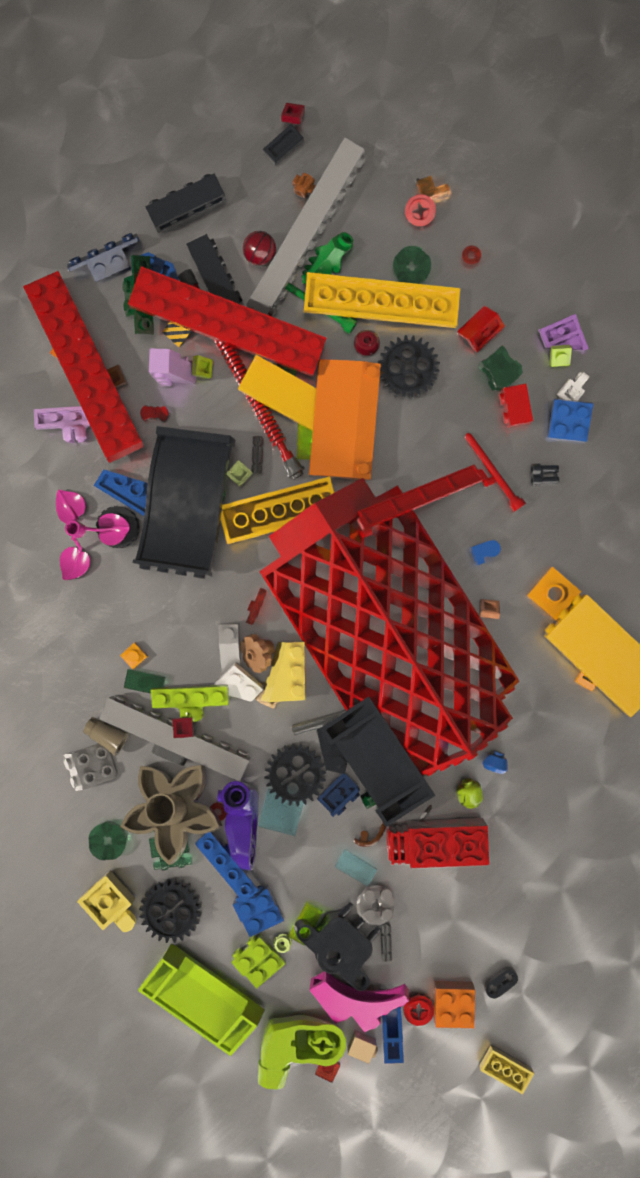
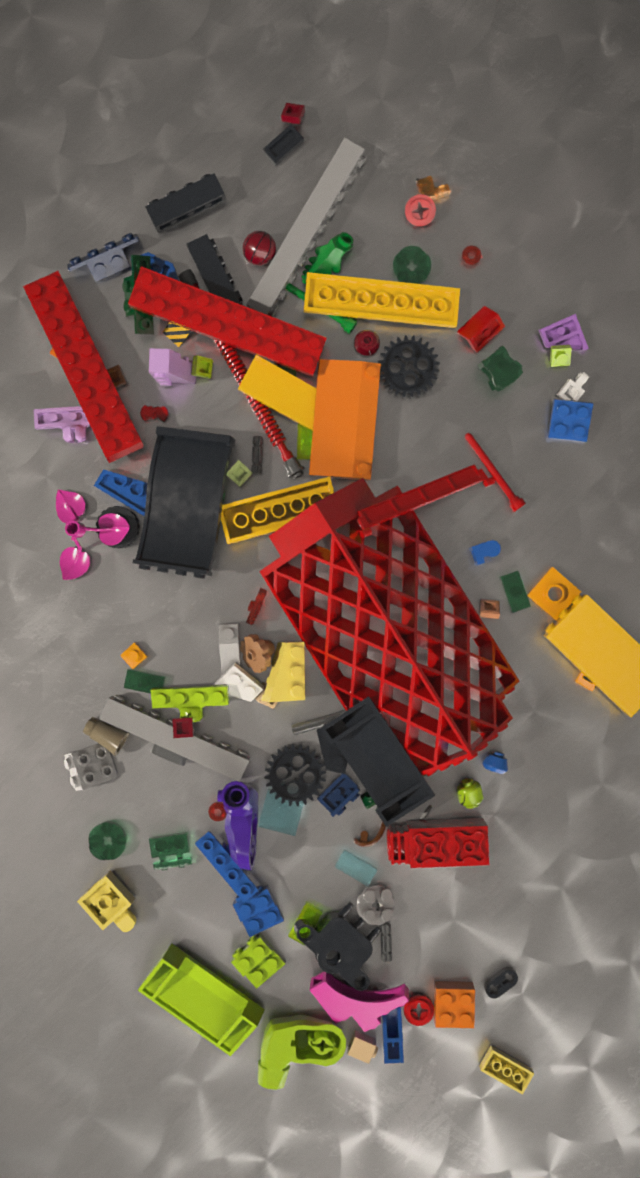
dark tan plant [120,765,223,865] -> none
black gear [139,879,202,943] -> none
yellowish green plate [273,934,292,953] -> none
dark orange gear [292,173,316,198] -> none
clear red plate [315,1062,340,1083] -> none
red brick [499,383,533,428] -> none
black piece [530,463,559,487] -> none
none -> clear green plate [499,571,531,613]

